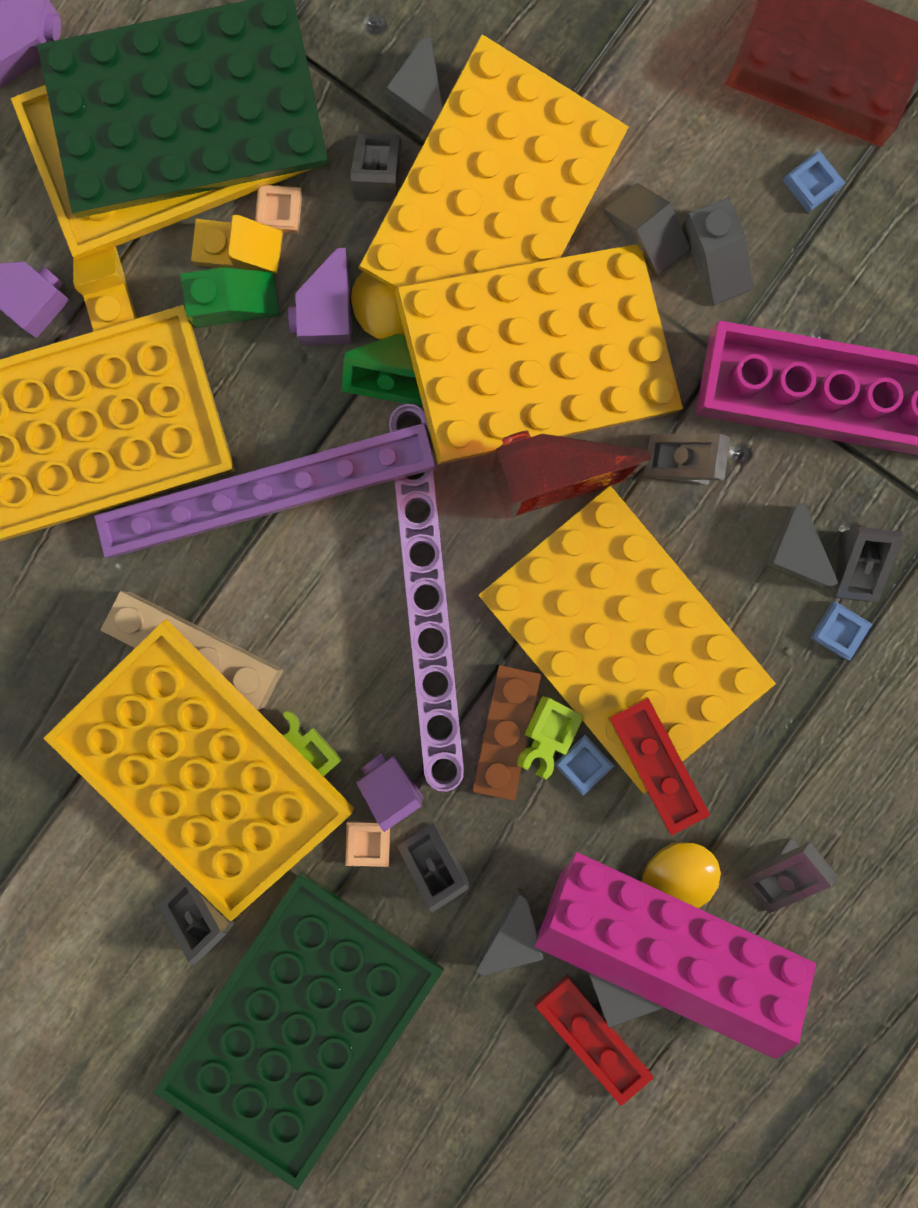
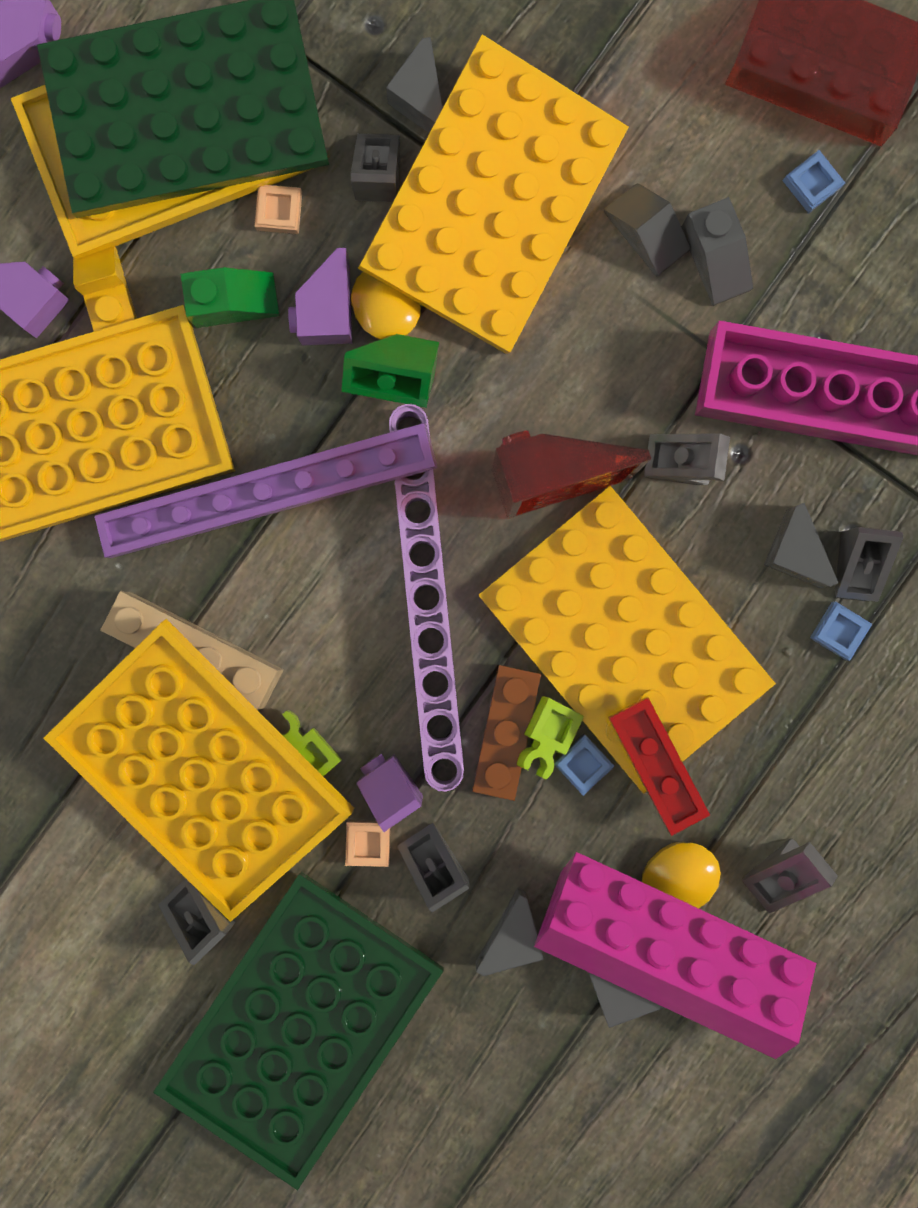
yellow slope [191,215,283,275] -> none
yellow plate [394,244,683,465] -> none
red plate [535,974,654,1106] -> none

